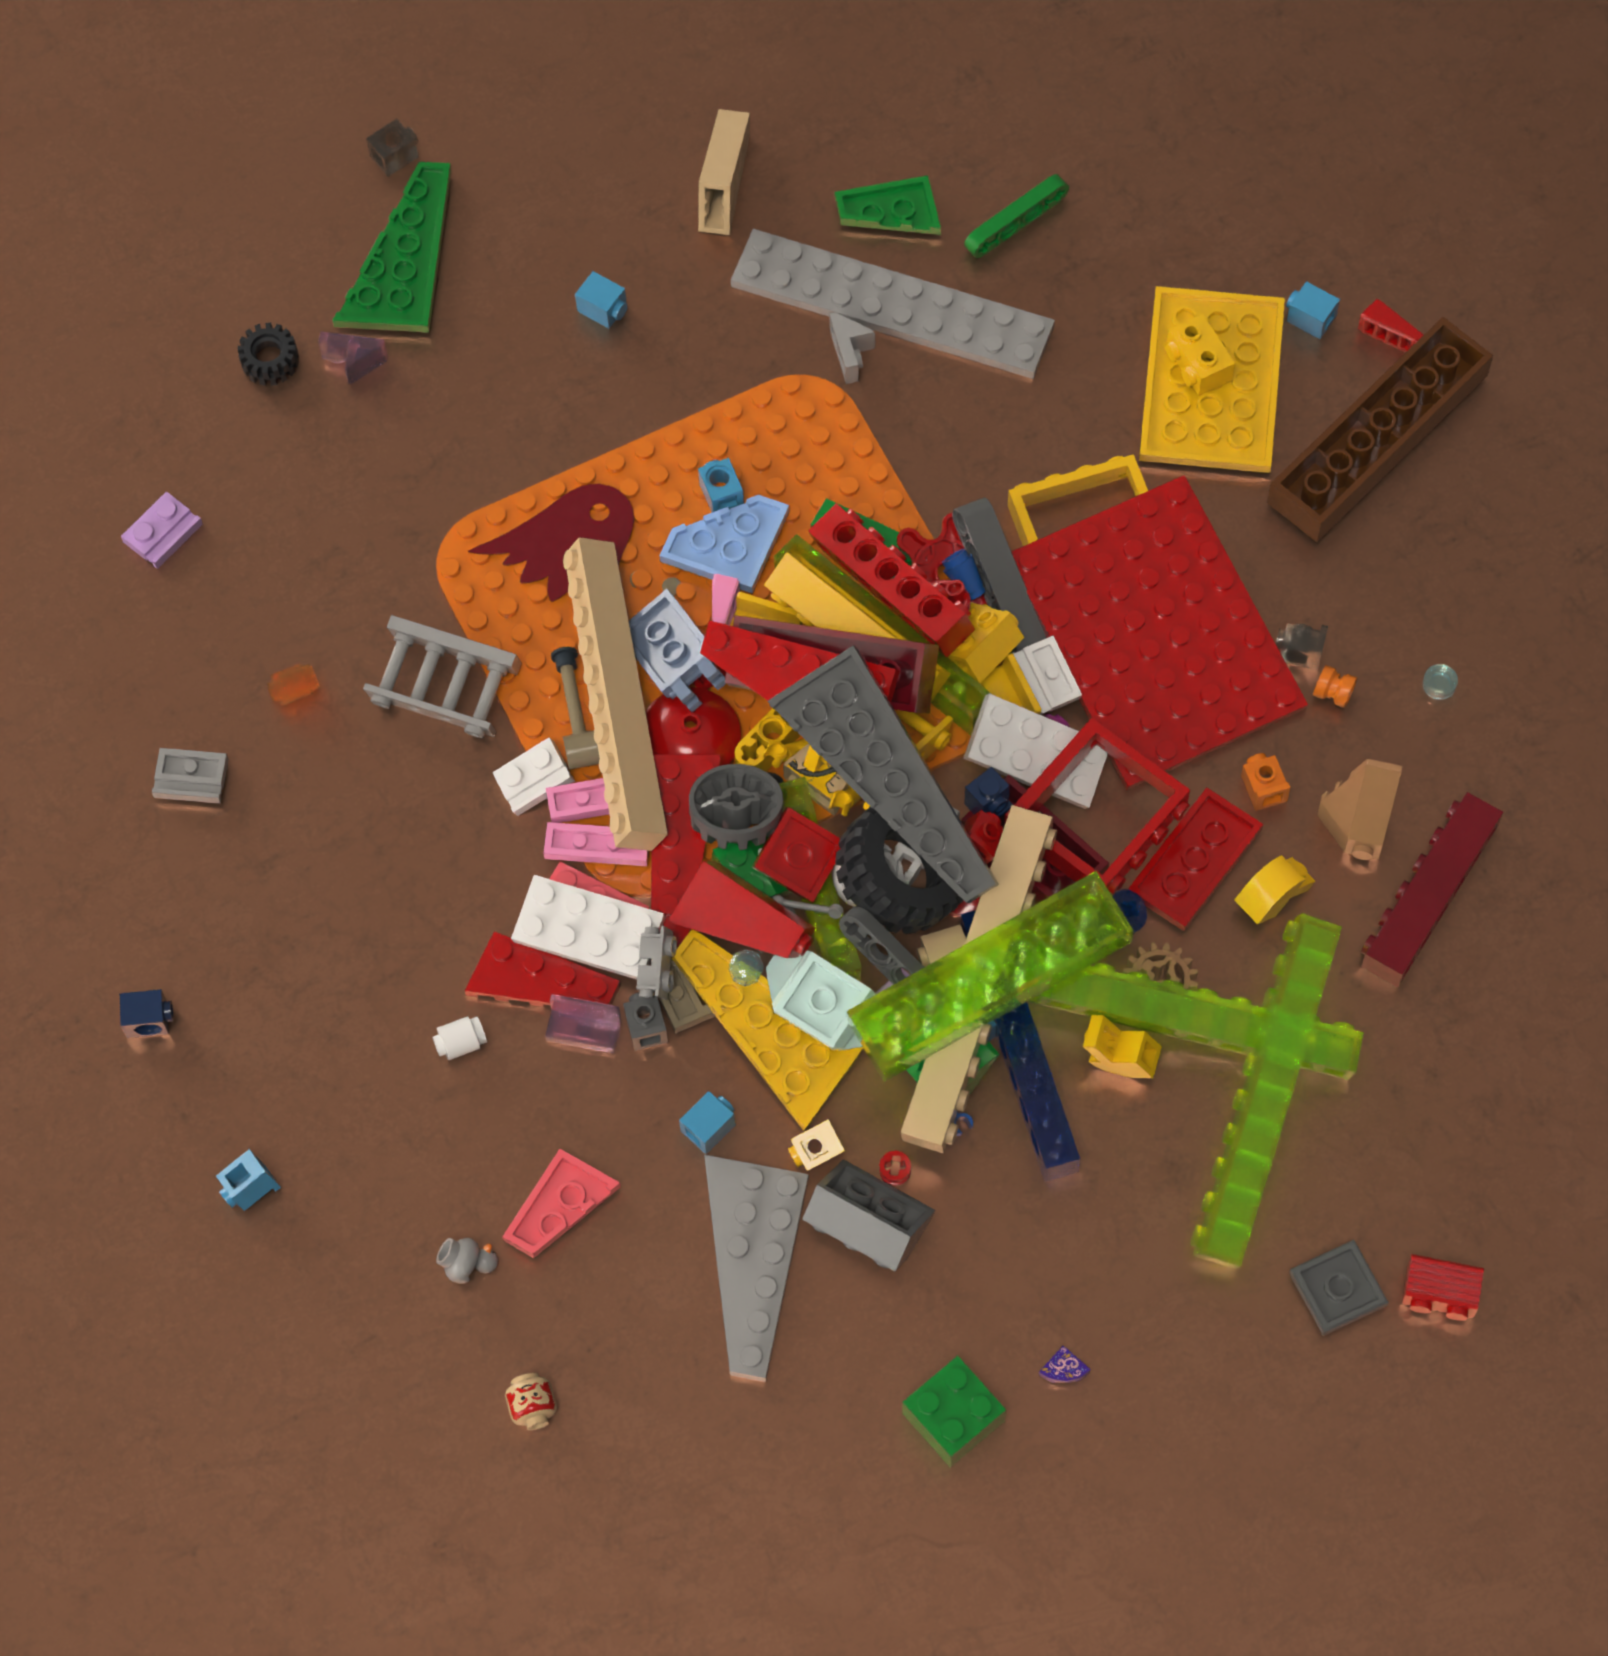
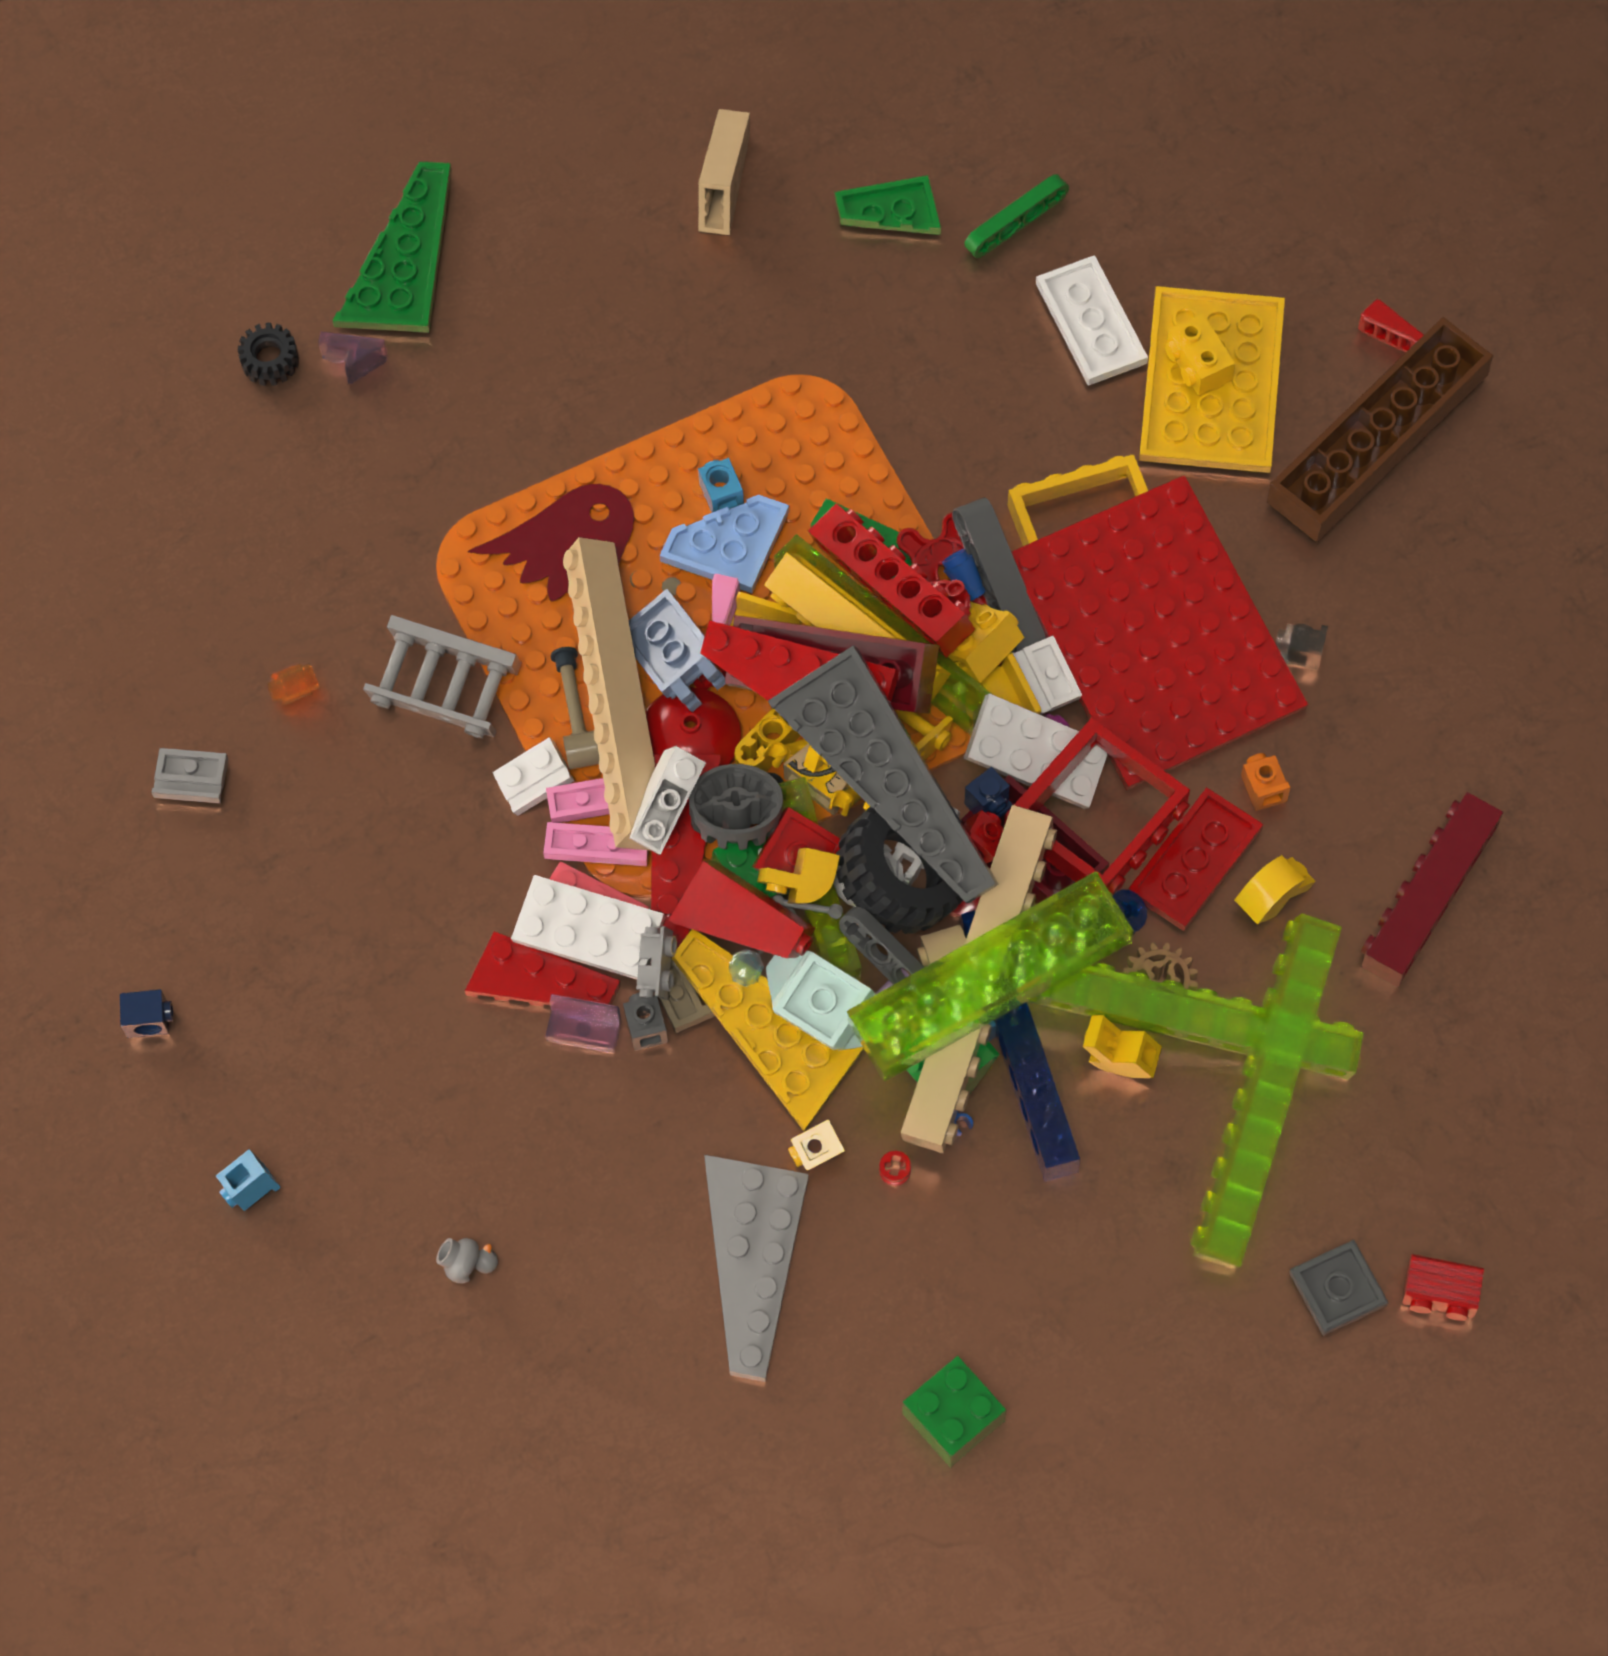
lavender plate [121,491,203,569] -> none
clear smoke brick [366,119,419,177] -> none
white brick [432,1016,487,1060] -> none
coral wing [503,1149,621,1258] -> none
tan head [505,1373,557,1430] -> none
dark azure brick [575,271,628,329] -> none
dark azure brick [679,1091,736,1154] -> none
light grey plate [731,229,1055,379] -> none
dark grey slope [802,1159,936,1271] -> none
light grey slope [829,312,875,384] -> none
dark purple tile [1039,1346,1090,1383] -> none
dark azure brick [1286,281,1340,339] -> none
orange wheel [1313,665,1358,709] -> none
medium nougat wedge [1317,759,1403,860] -> none
clear light blue tile [1423,664,1458,700] -> none
none -> white slope [630,746,706,855]
none -> yellow brick [757,848,840,904]
none -> white plate [1036,255,1148,386]

